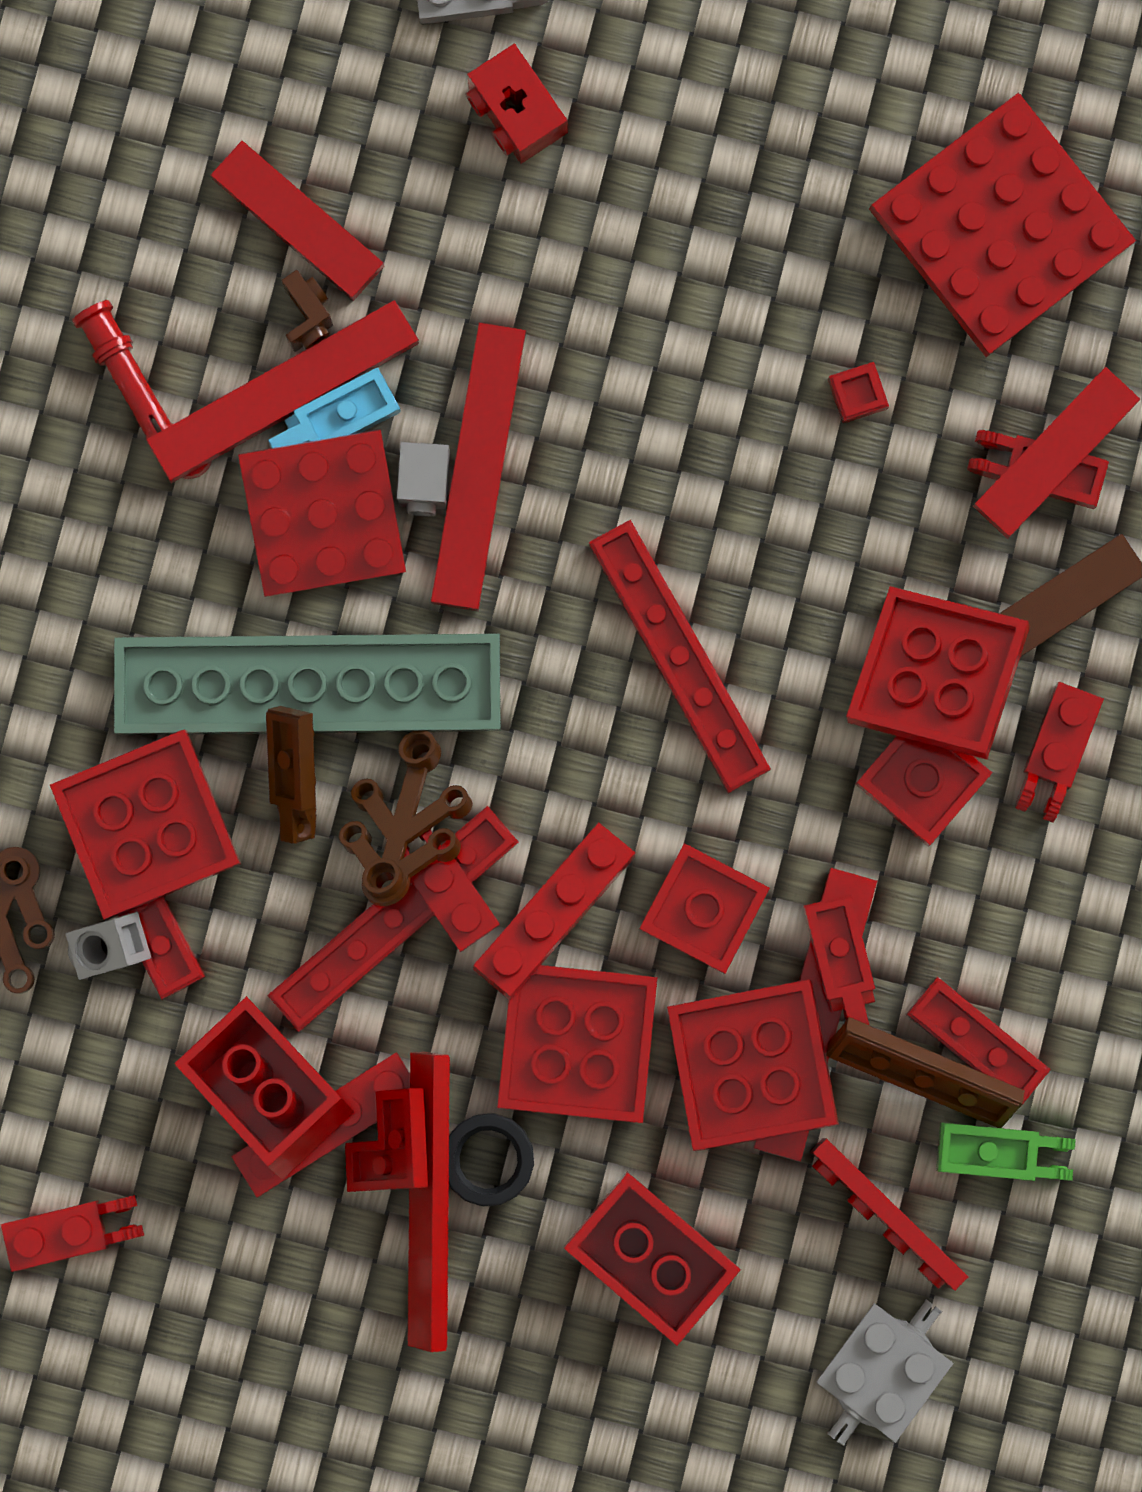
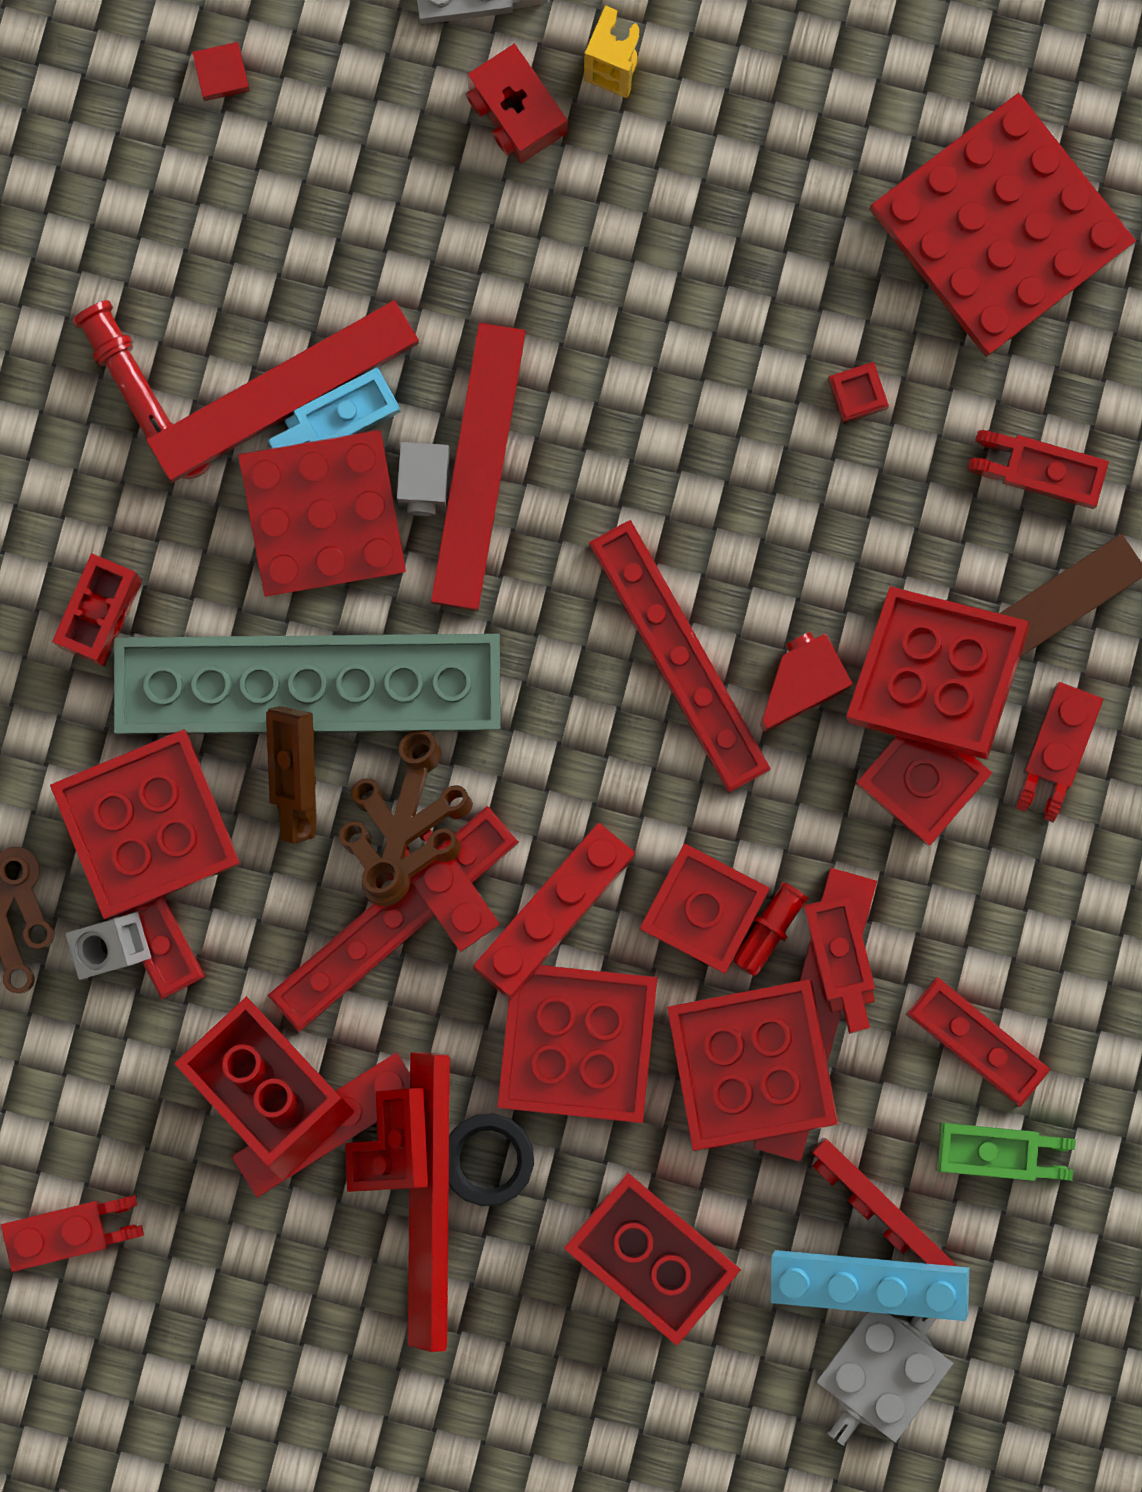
red tile [211,141,385,301] -> none
reddish brown bracket [281,269,333,352] -> none
reddish brown tile [826,1017,1025,1128] -> none
red tile [973,367,1141,539] -> none
none -> red brick [52,553,143,667]
none -> red tile [192,42,250,102]
none -> yellow hinge [584,5,639,98]
none -> red axle [734,882,808,976]
none -> red slope [760,632,853,733]
none -> medium azure plate [771,1250,970,1321]

